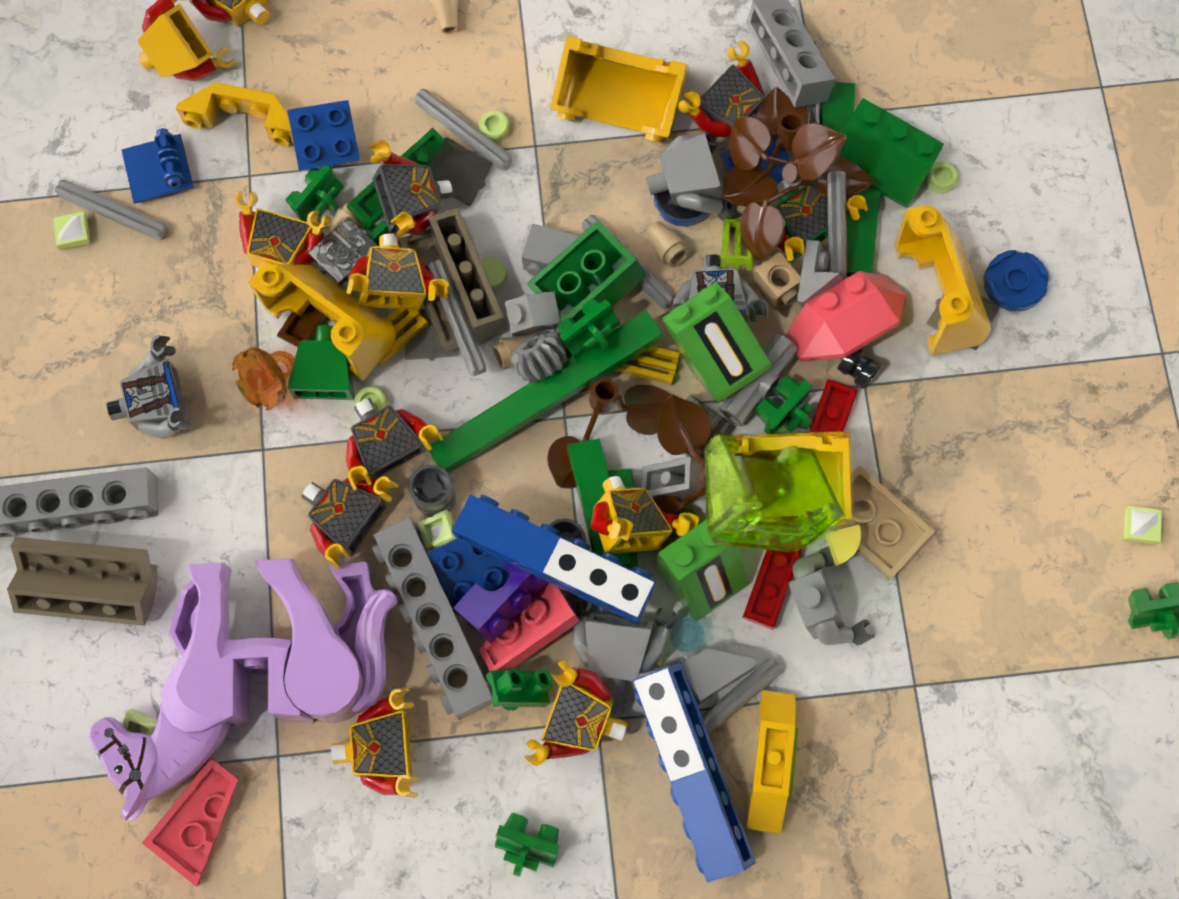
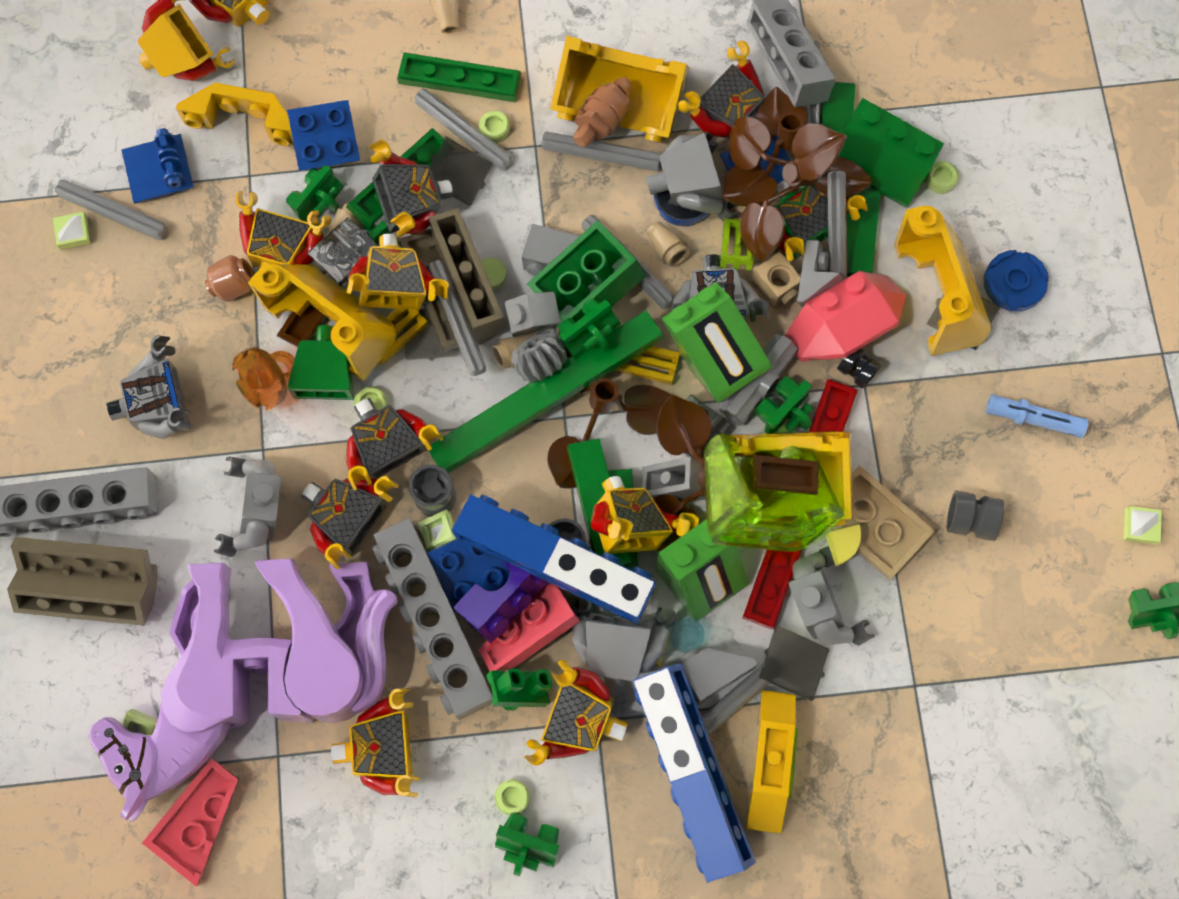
none -> nougat head [205,255,254,302]
none -> light grey torso [214,456,281,557]
none -> green tile [397,52,521,102]
none -> yellowish green tile [495,780,530,815]
none -> light grey axle [542,131,661,171]
none -> nougat piece [573,77,632,147]
none -> reddish brown tile [753,455,818,495]
none -> clear smoke piece [759,625,829,701]
none -> dark grey wheel [946,490,1004,541]
none -> light blue pin [986,393,1088,439]

